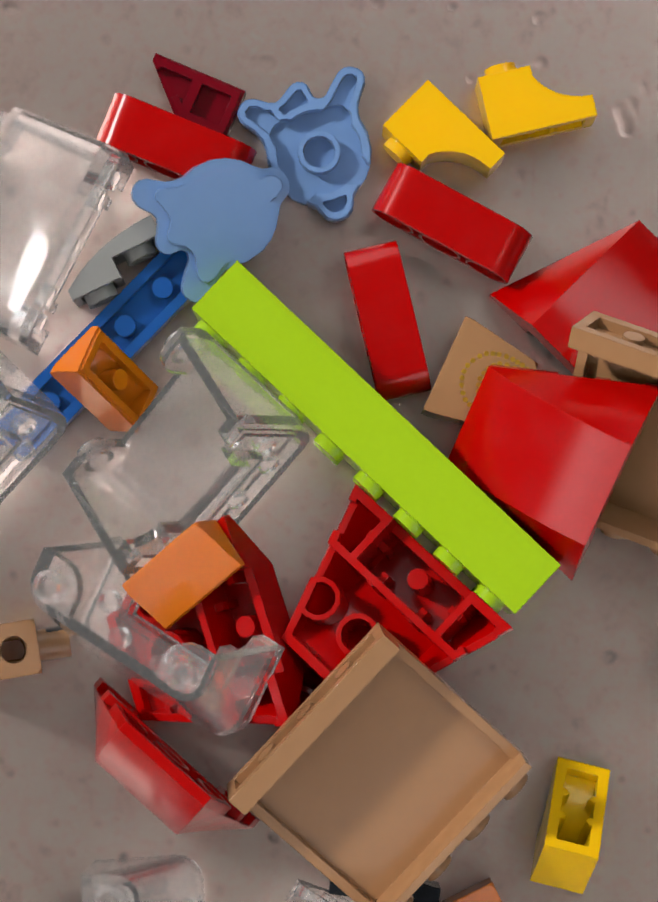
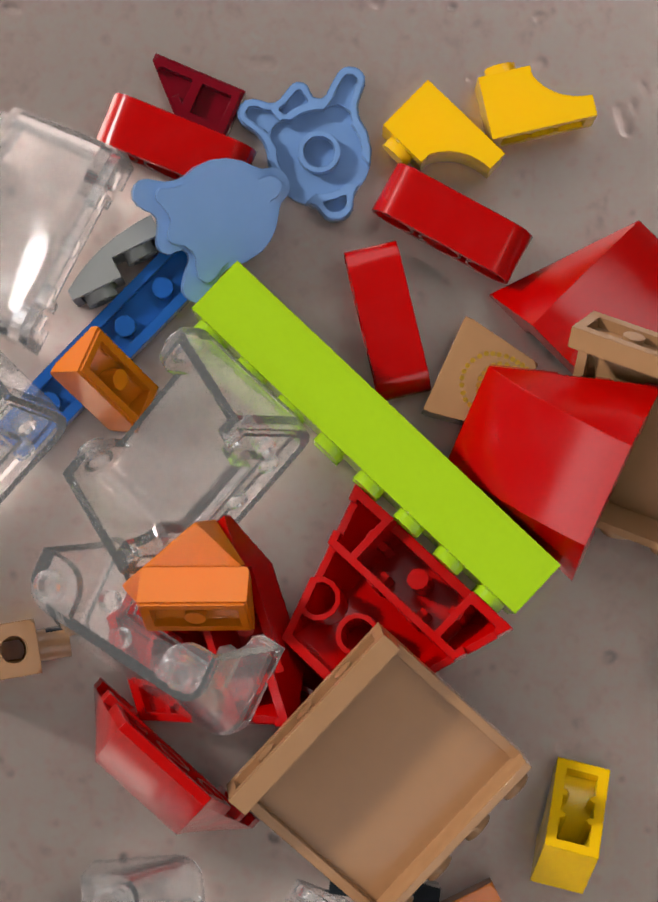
none -> orange slope [136,566,255,631]

